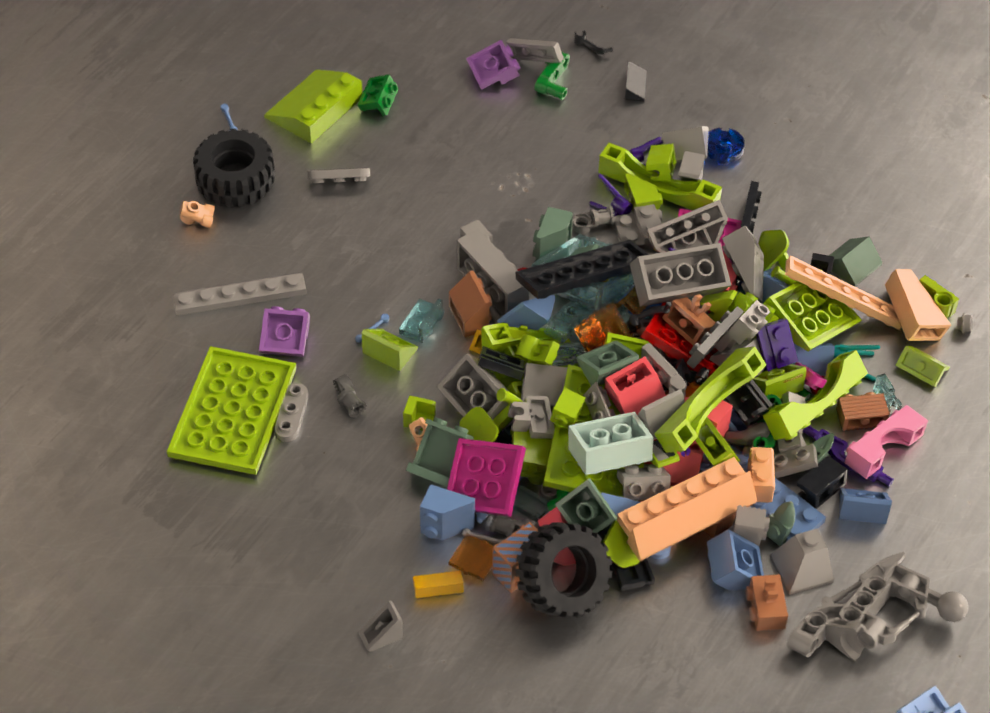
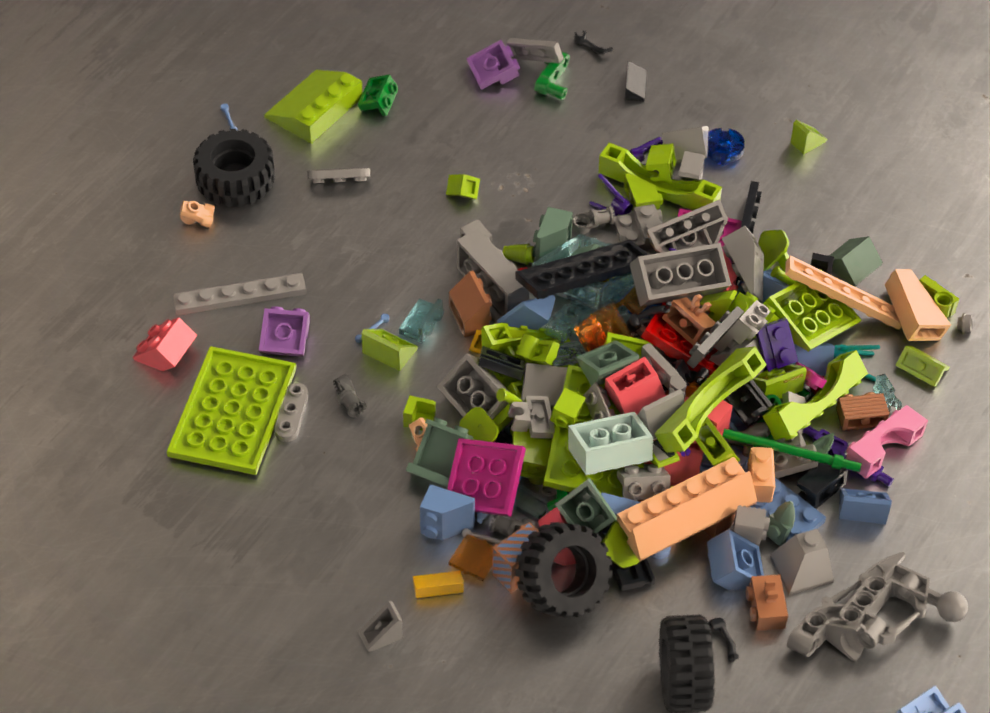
none -> coral slope [132,317,197,371]
none -> lime panel [446,174,480,199]
none -> lime cone [503,243,535,265]
none -> black tyre [659,614,715,713]
none -> black piece [708,618,739,662]
none -> green bar [722,428,862,472]
none -> lime slope [790,119,828,155]

